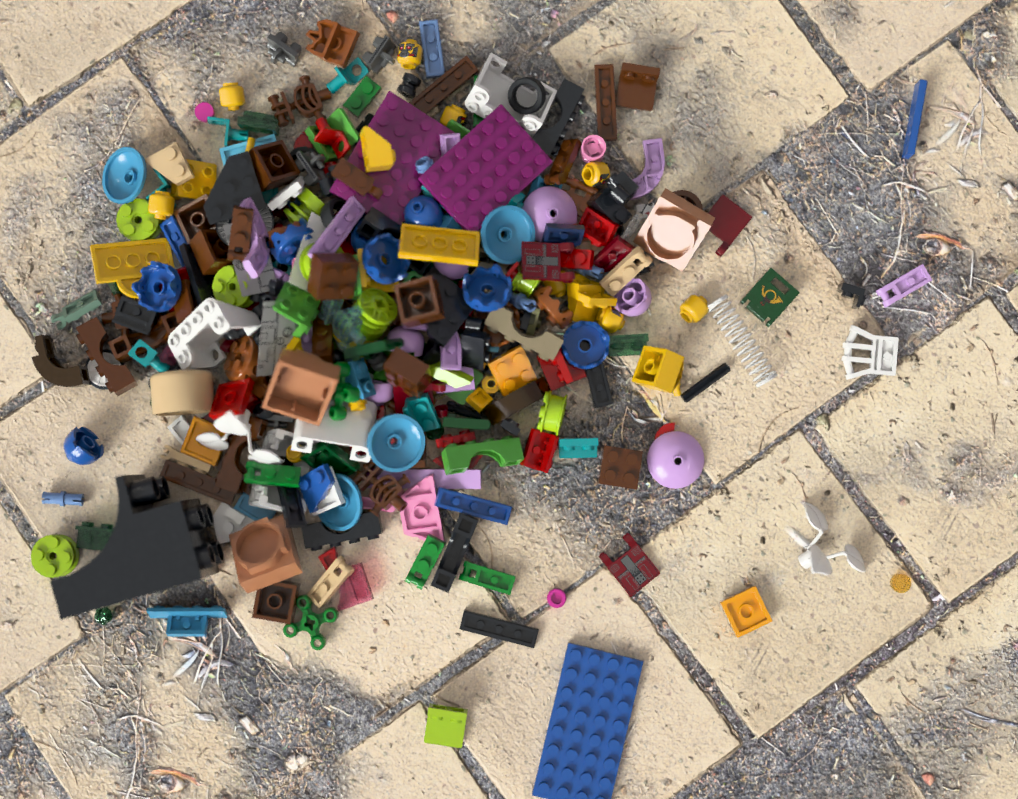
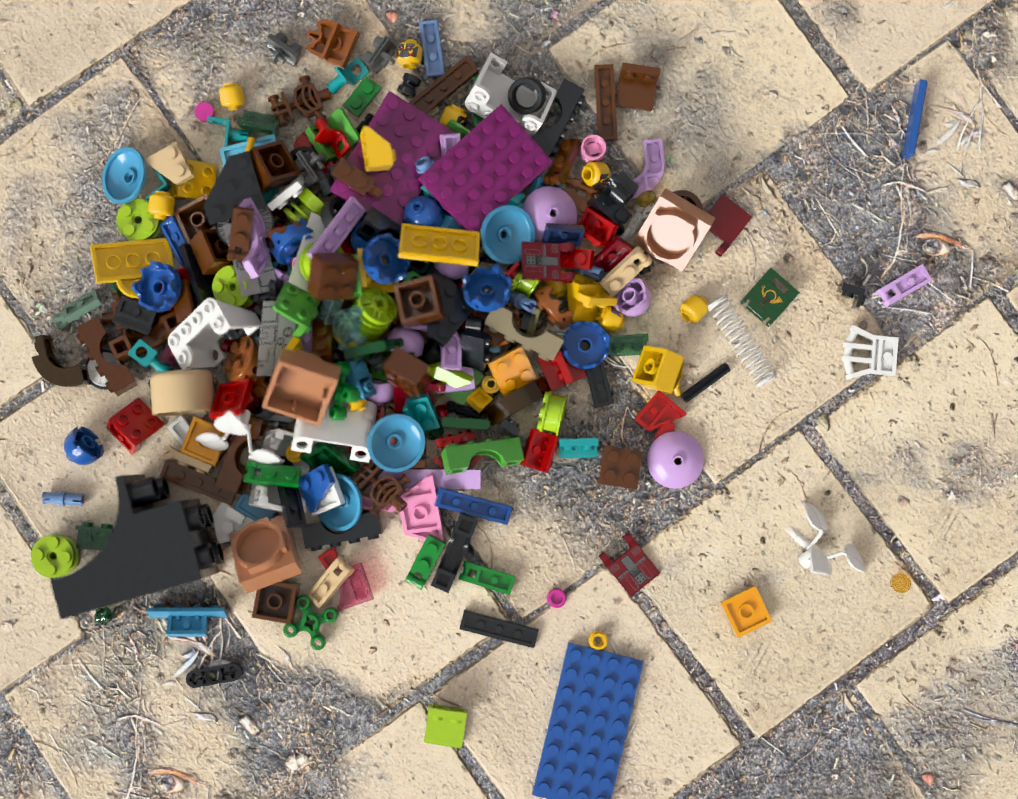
none -> red bracket [106,398,164,455]
none -> black beam [186,662,243,688]
none -> yellow plate [588,631,608,650]
none -> red wing [634,391,687,432]
none -> clear yellow tile [636,190,656,207]

